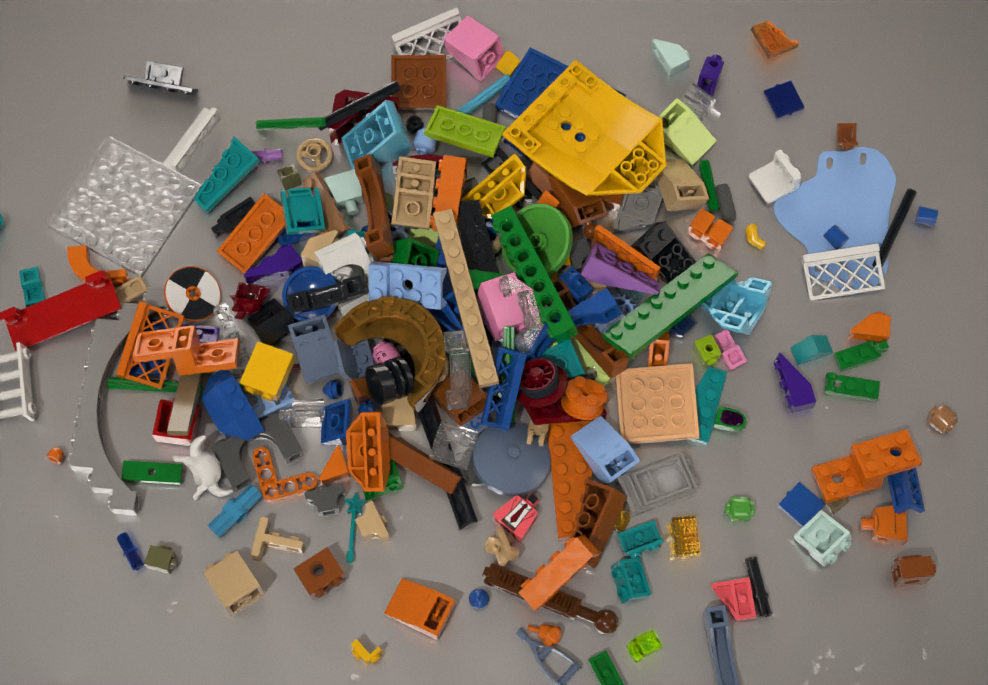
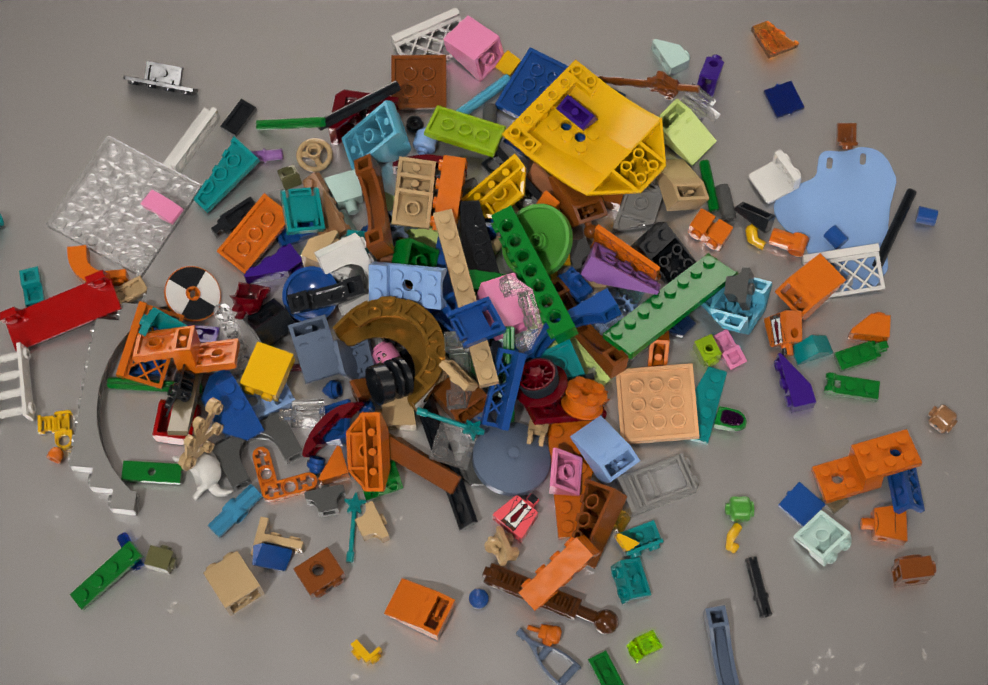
clear yellow brick [667,515,700,560] -> none
coral wing [711,578,757,621] -> none
none -> yellow piece [37,410,74,451]
none -> green plate [69,541,144,610]
none -> teal bracket [138,307,187,336]
none -> bright pink slope [140,190,184,225]
none -> black hinge [164,364,195,417]
none -> tan plant [178,397,224,471]
none -> black tile [220,99,257,138]
none -> blue slope [252,543,293,571]
none -> dark red slope [302,402,364,458]
none -> blue plate [307,456,326,476]
none -> teal piece [416,407,485,440]
none -> tan plate [439,360,479,391]
none -> blue container [446,296,506,349]
none -> bright pink slope [549,448,583,496]
none -> dark purple slope [556,95,597,131]
none -> dark orange bar [596,71,700,100]
none -> yellow slope [614,533,639,552]
none -> dark grey brick [724,268,755,310]
none -> yellow arm [725,523,742,553]
none -> black slope [734,202,776,233]
none -> orange torso [764,310,802,357]
none -> orange piece [768,228,809,257]
none -> orange slope [774,253,846,320]

